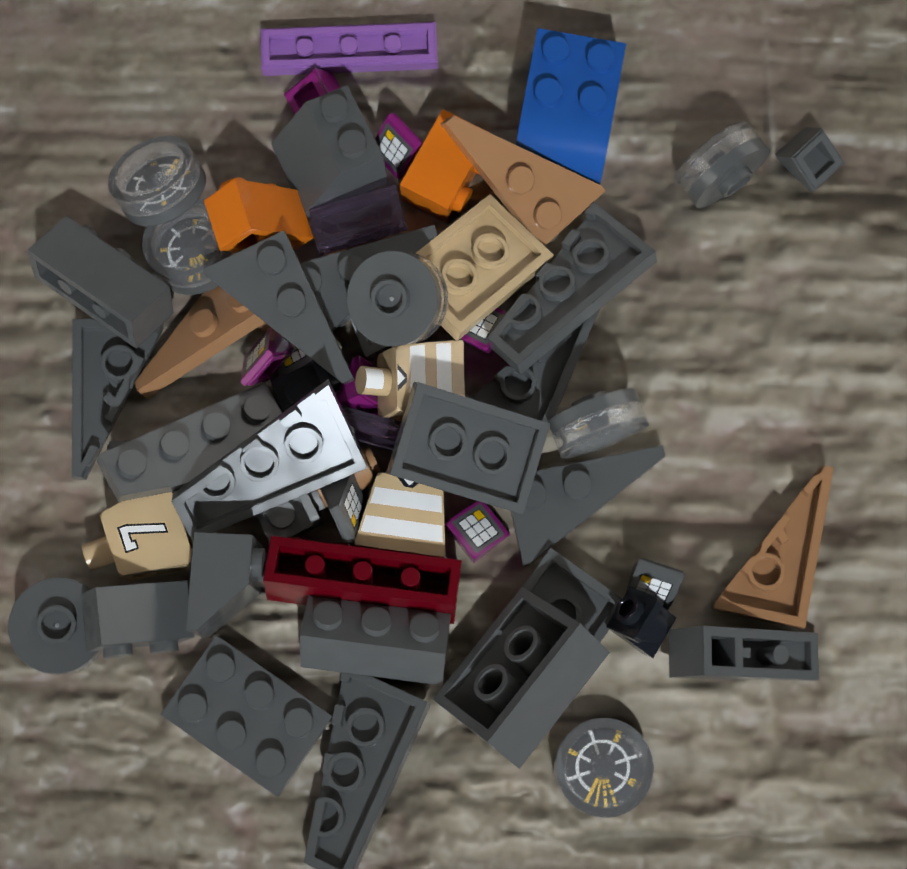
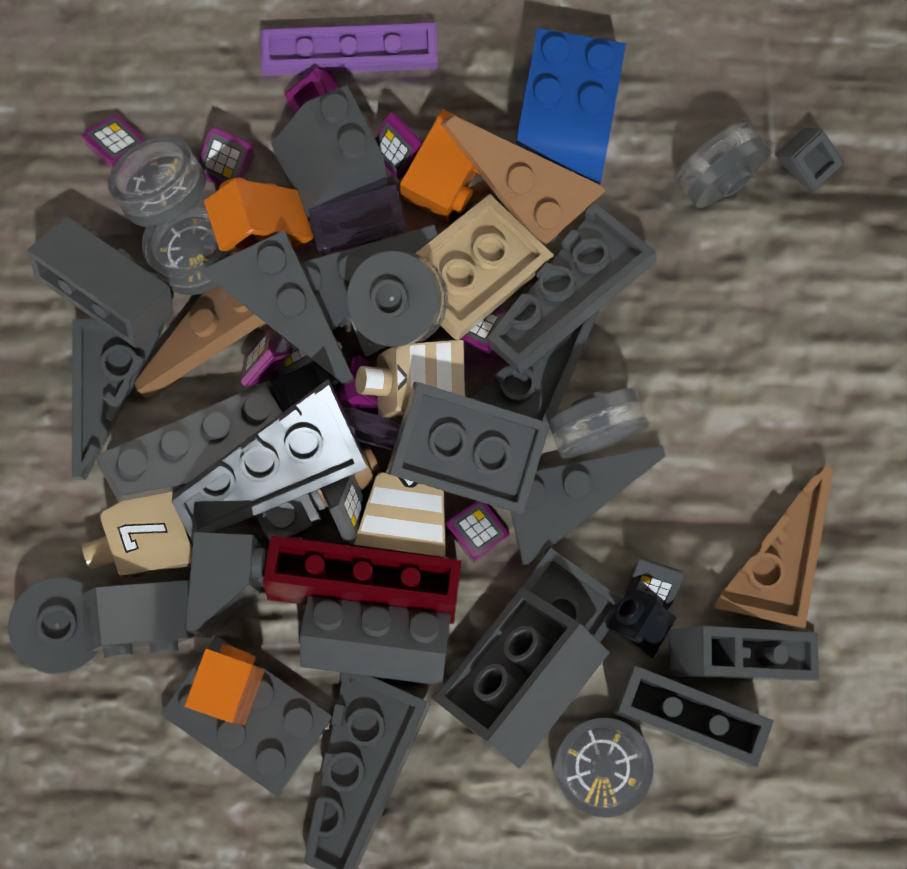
none -> slope [81,114,149,175]
none -> orange brick [184,644,265,726]
none -> slope [198,126,255,186]
none -> dark grey brick [613,666,774,767]

